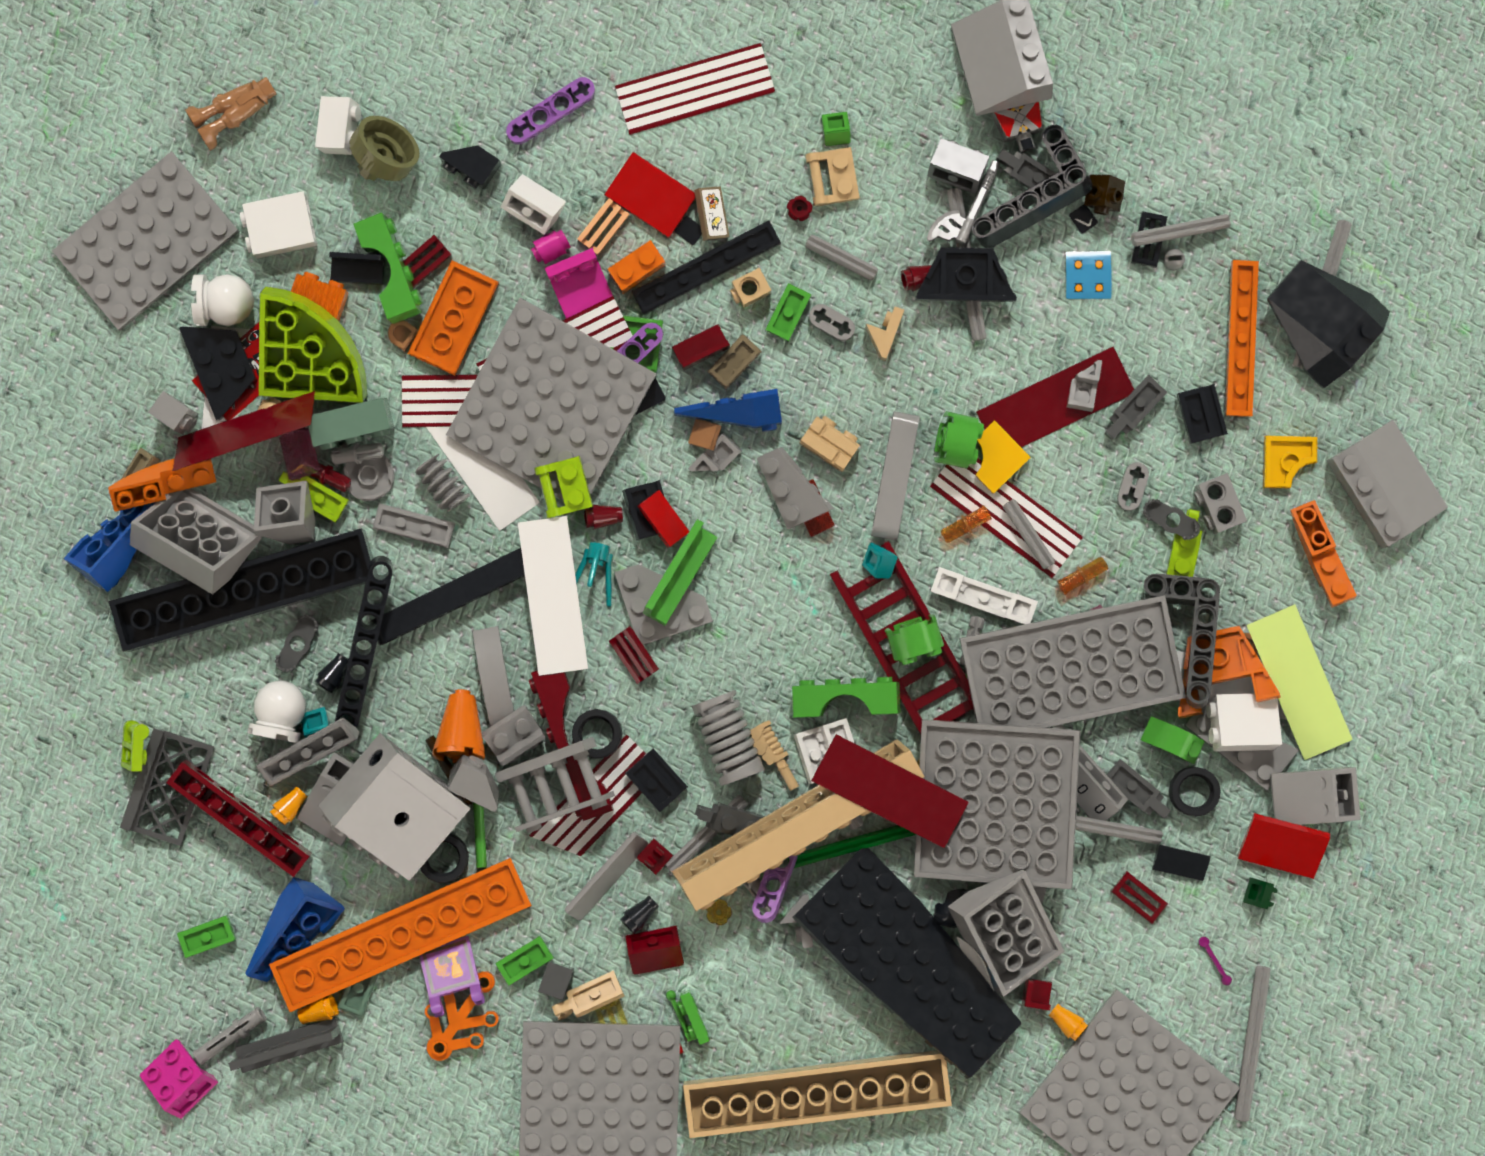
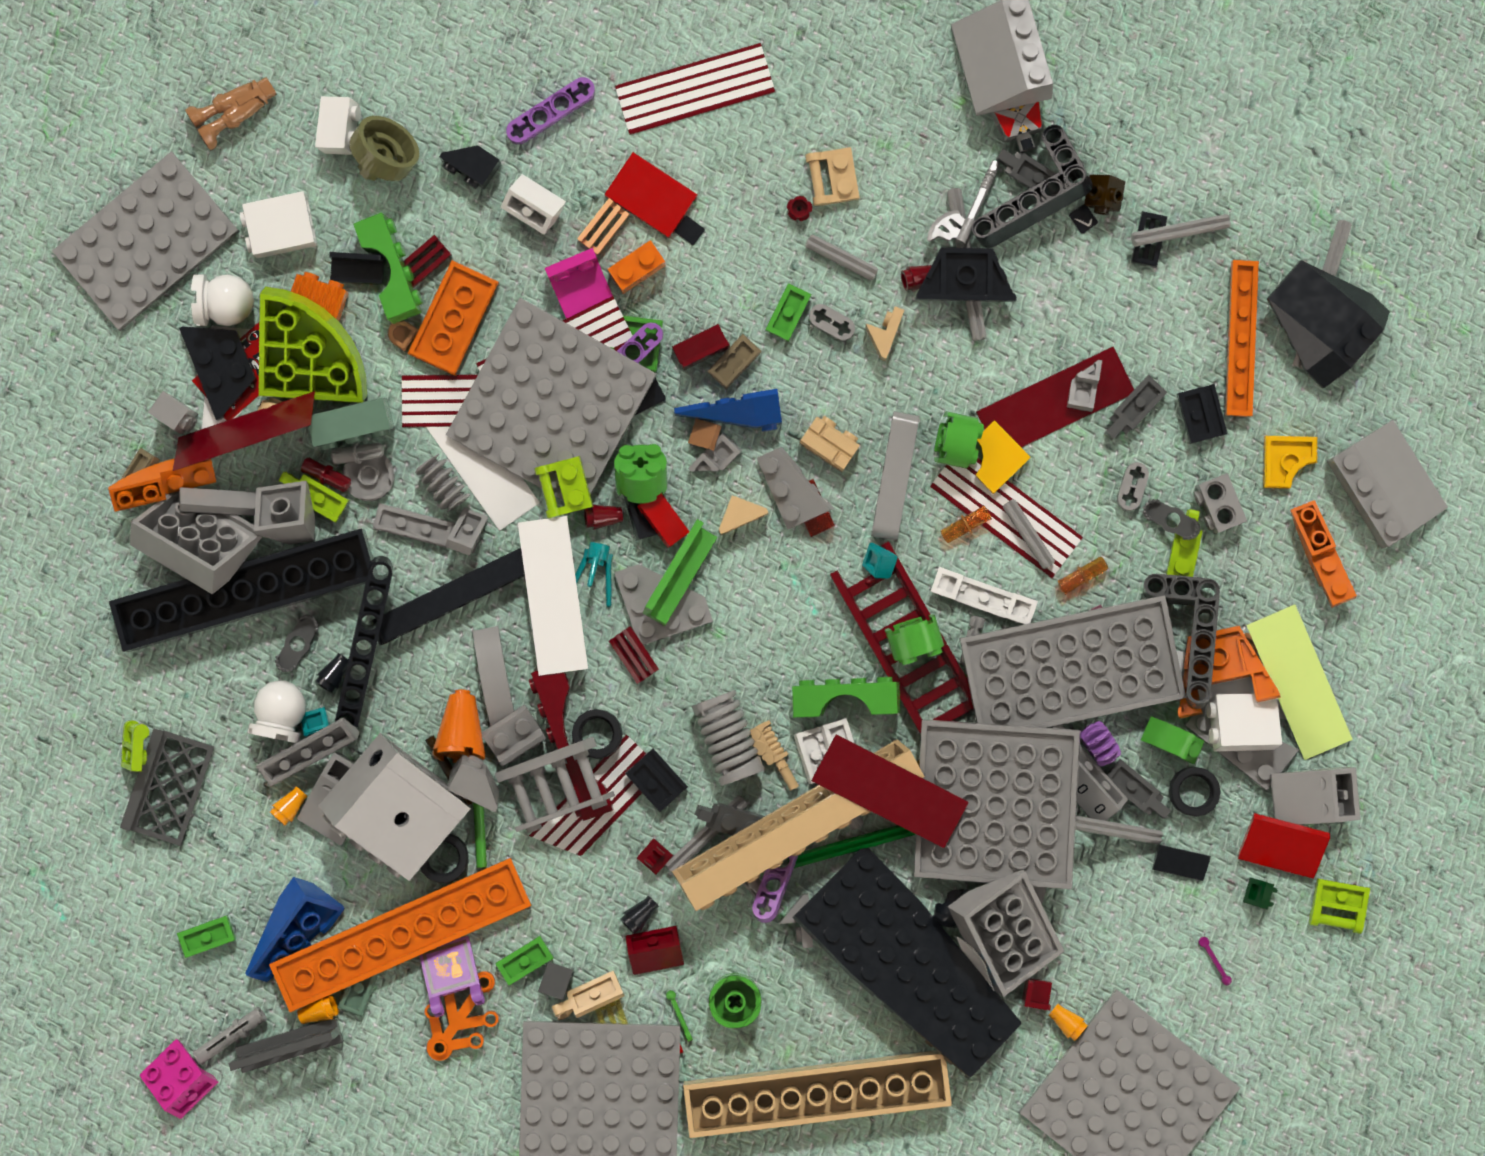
blue wedge [63,502,157,592] -> none
dark red brick [166,760,312,877] -> none
clear pink slope [279,427,320,480] -> none
dark pink brick [531,230,571,265] -> none
light grey slope [565,831,648,921] -> none
black tile [631,220,781,315] -> none
bright green plate [677,990,710,1045] -> none
tile [694,186,730,241] -> none
clear yellow plate [706,899,732,925] -> none
tan brick [730,267,772,308] -> none
bright green slope [822,112,851,146] -> none
brick [927,138,989,194] -> none
dark azure sticker [1066,252,1112,299] -> none
dark red tile [1110,871,1168,924] -> none
light grey hinge [1163,249,1185,271] -> none
light grey axle [1234,966,1271,1122] -> none
none -> light grey tile [179,487,256,516]
none -> light grey slope [445,507,488,556]
none -> bright green brick [614,444,668,503]
none -> bright green brick [709,973,761,1028]
none -> tan slope [719,495,768,535]
none -> medium lavender gear [1080,721,1121,766]
none -> lime plate [1309,878,1370,934]

